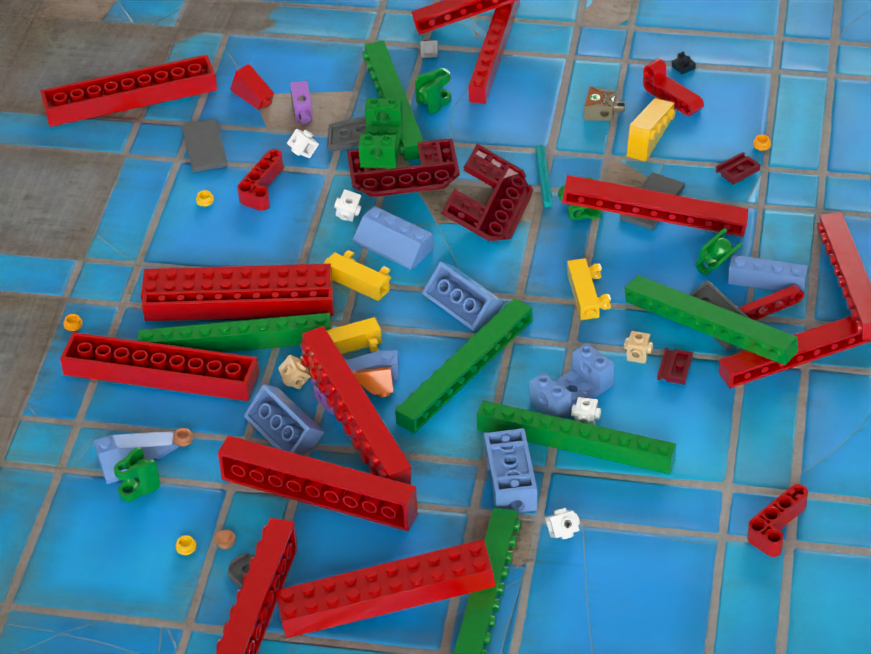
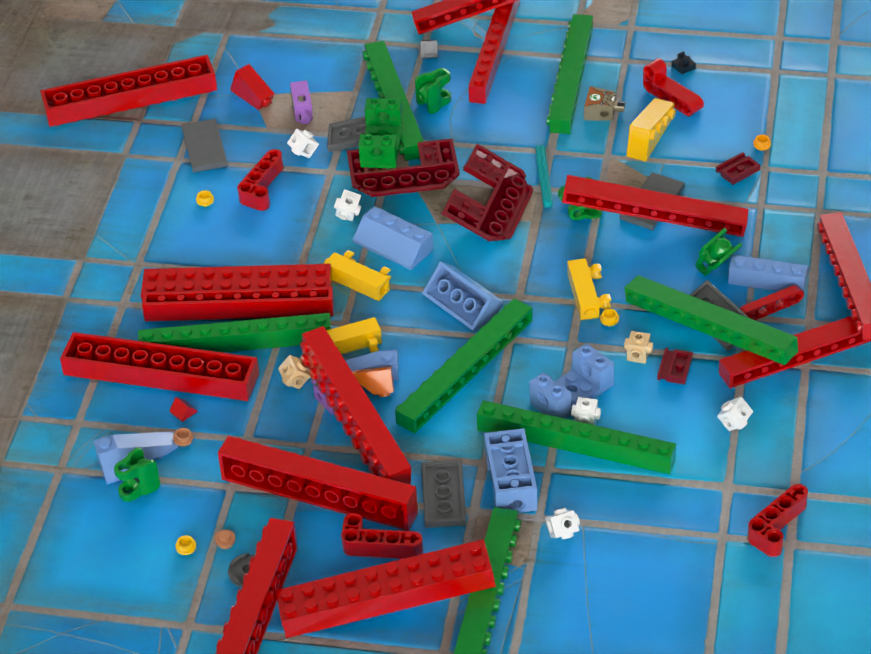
light orange plate [63,314,83,331] -> none
medium blue slope [243,384,324,455] -> none
none -> red slope [169,397,197,422]
none -> red beam [341,512,423,559]
none -> dark grey tile [421,460,466,528]
none -> green brick [546,14,593,134]
none -> yellow plate [600,309,619,326]
none -> white brick [717,397,753,431]

